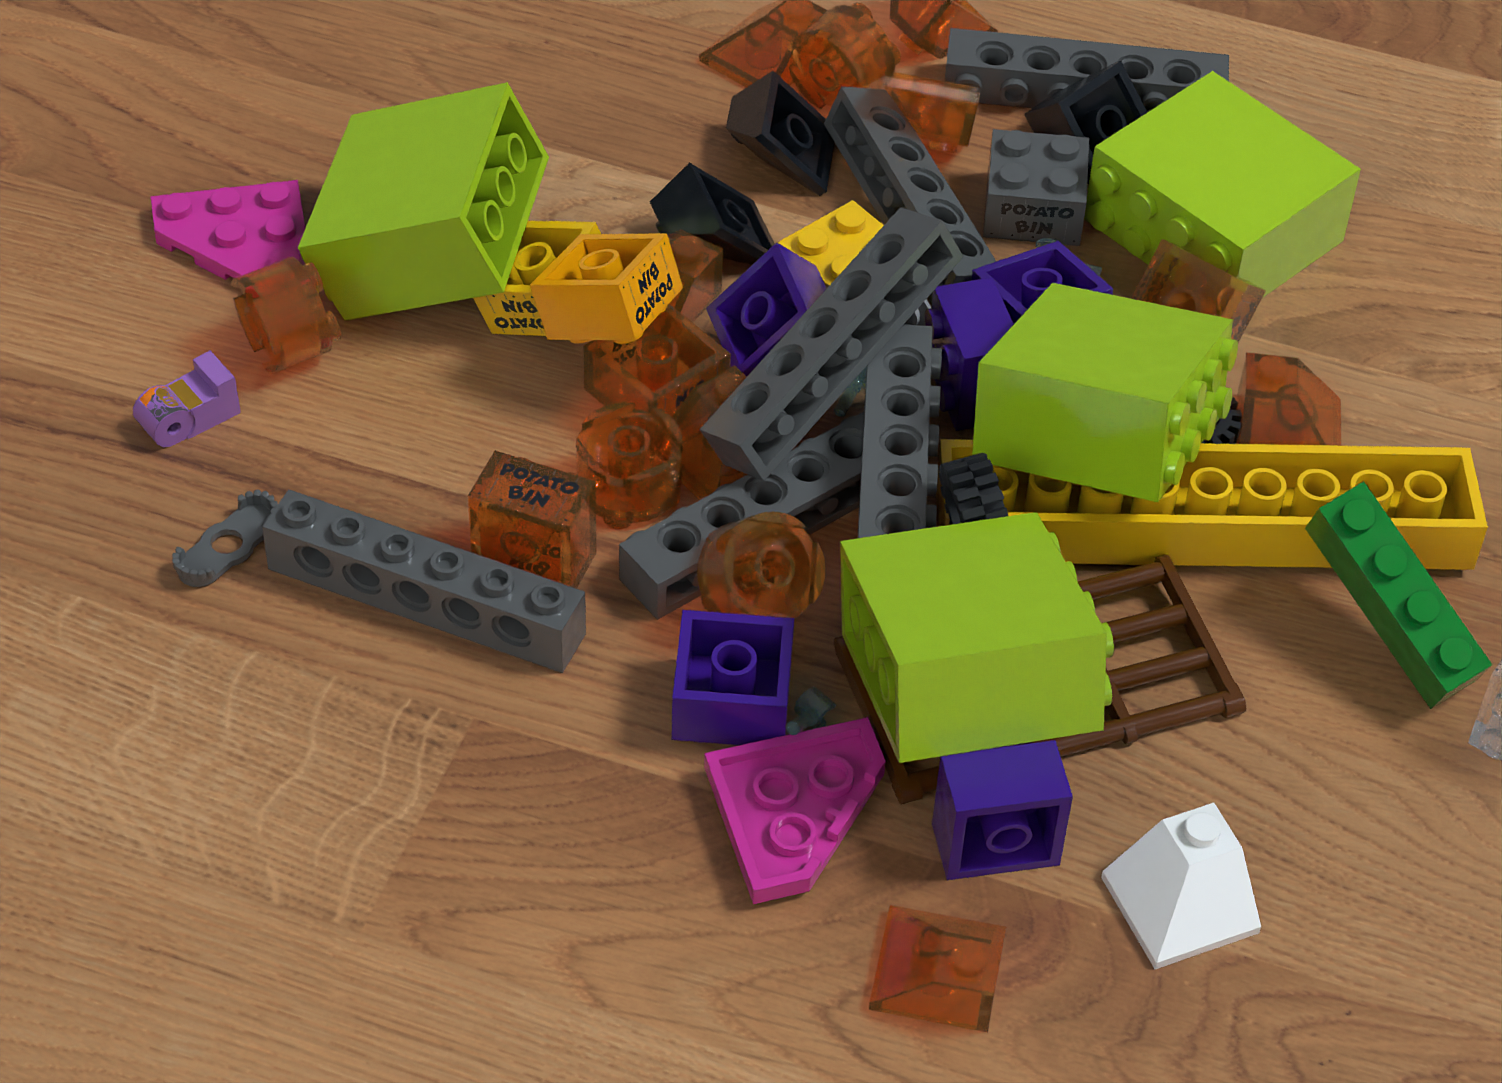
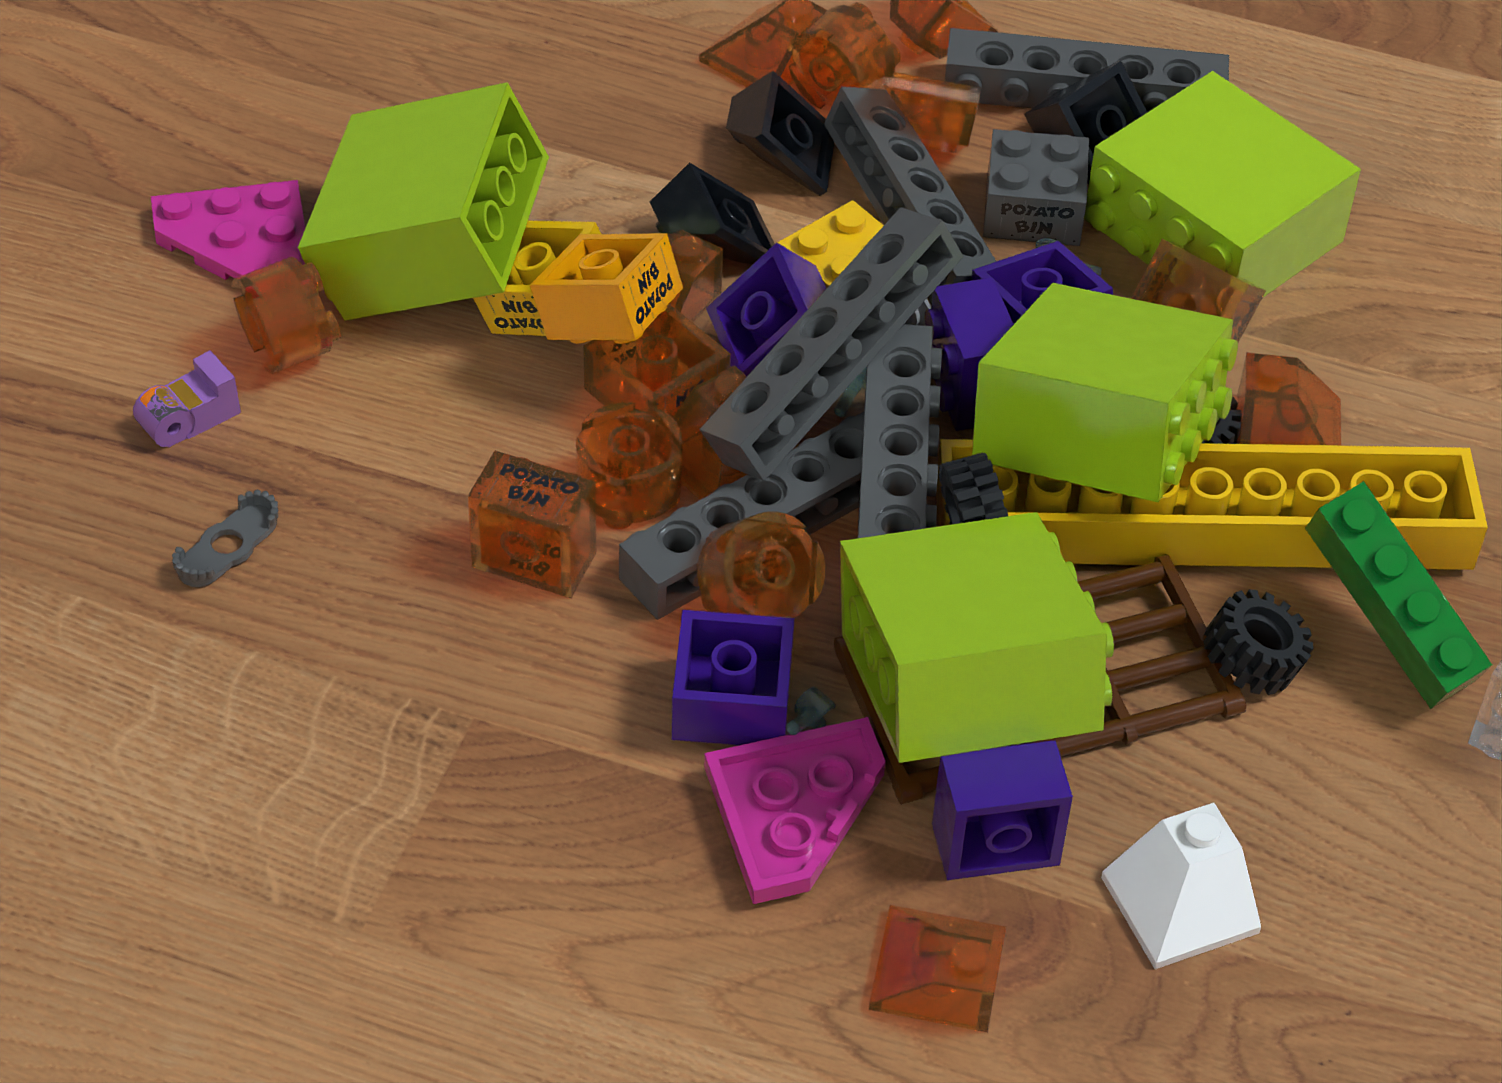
dark grey brick [262,489,586,673] -> none
none -> black tyre [1203,589,1313,695]

